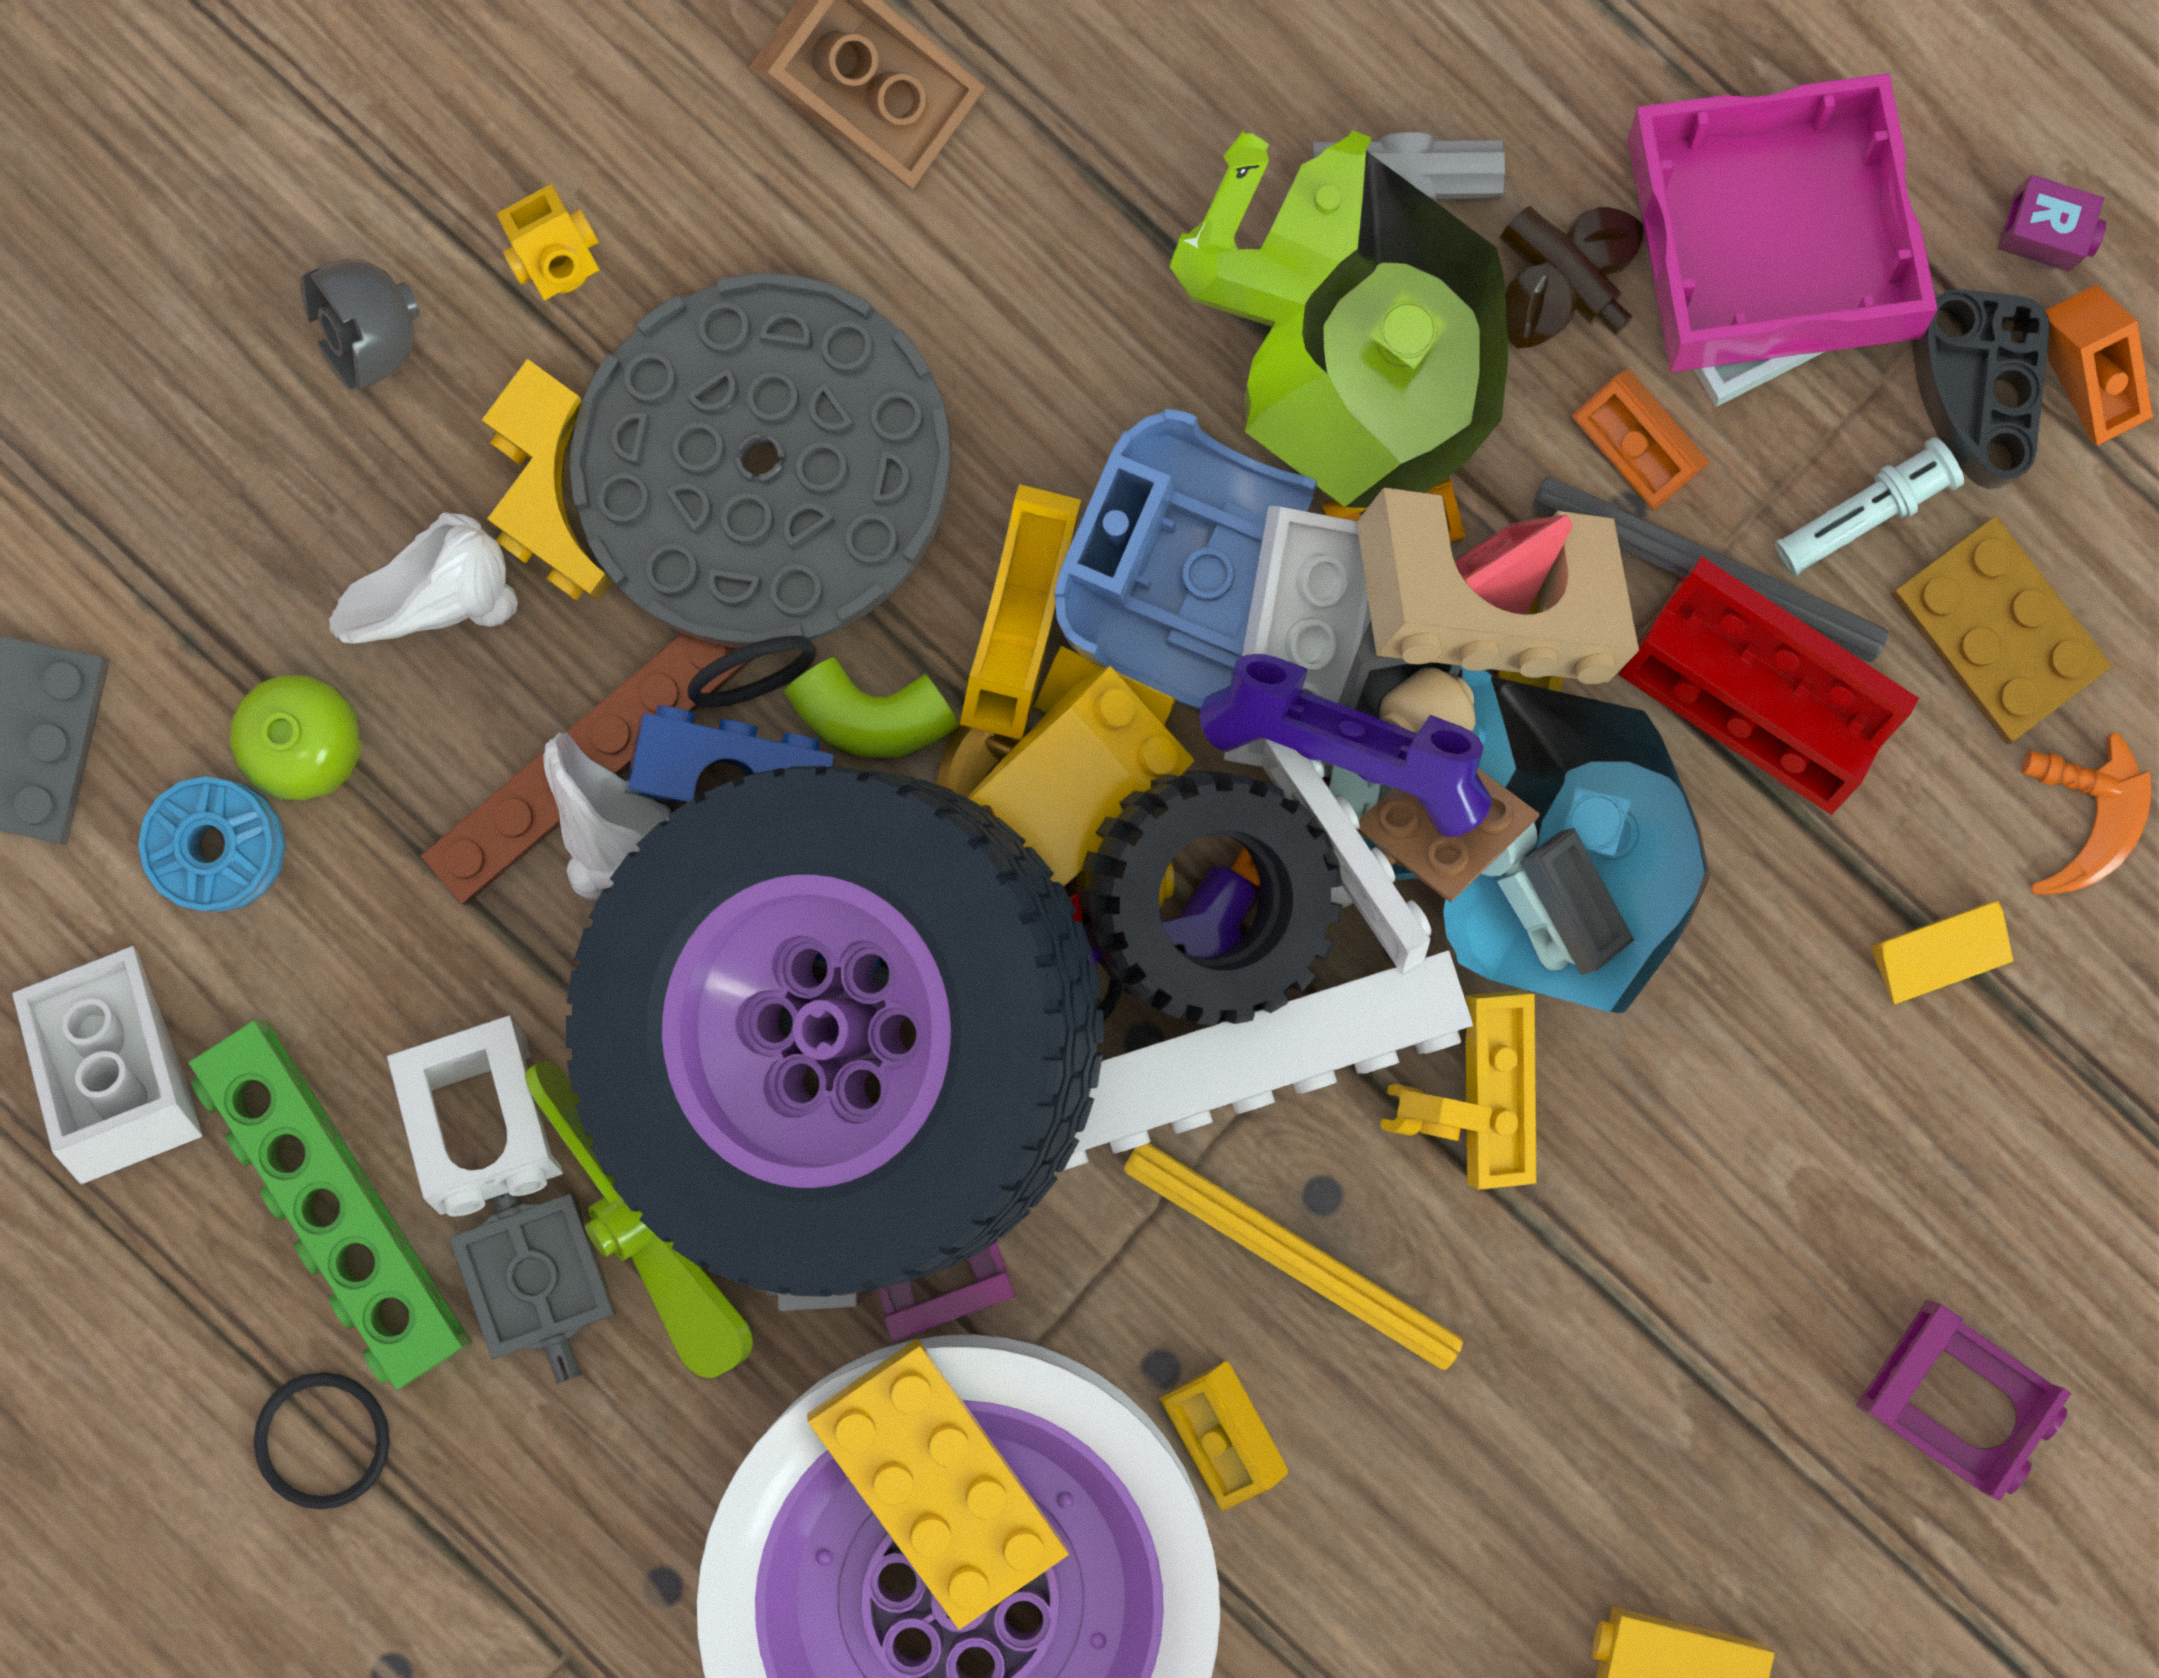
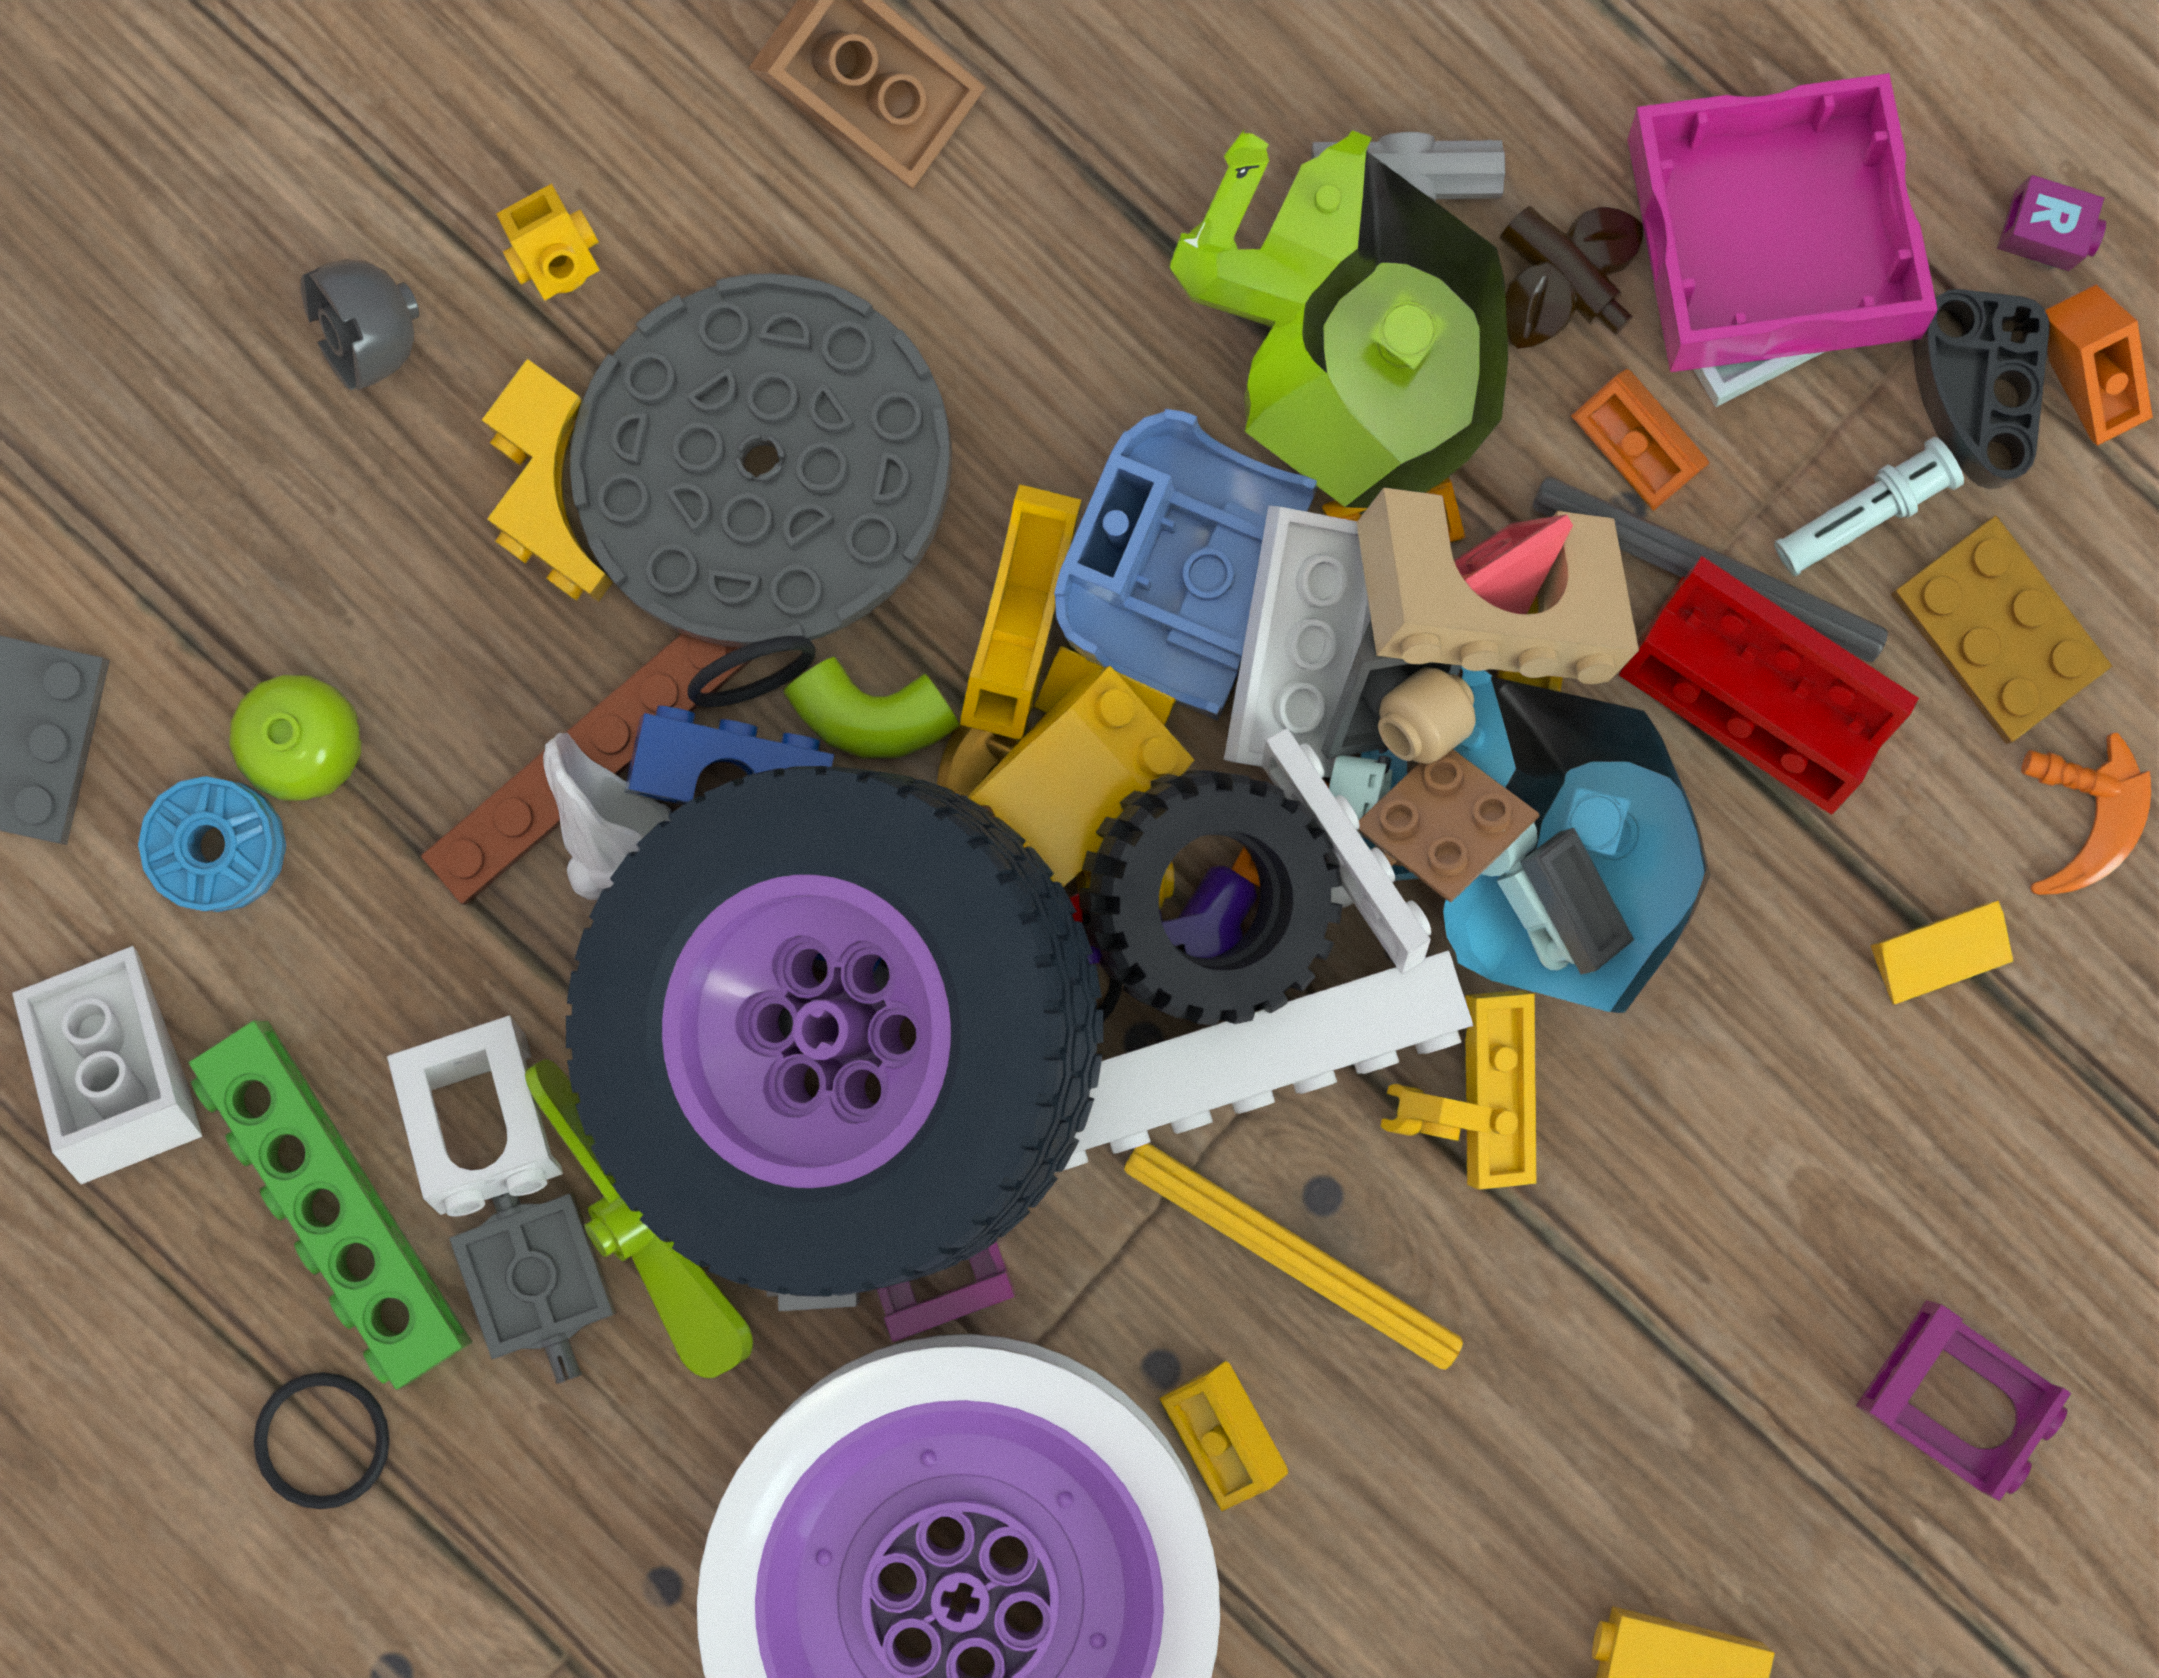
white hair [329,512,518,644] -> none
yellow plate [807,1338,1069,1630] -> none
dark purple plate [1199,654,1493,837] -> none

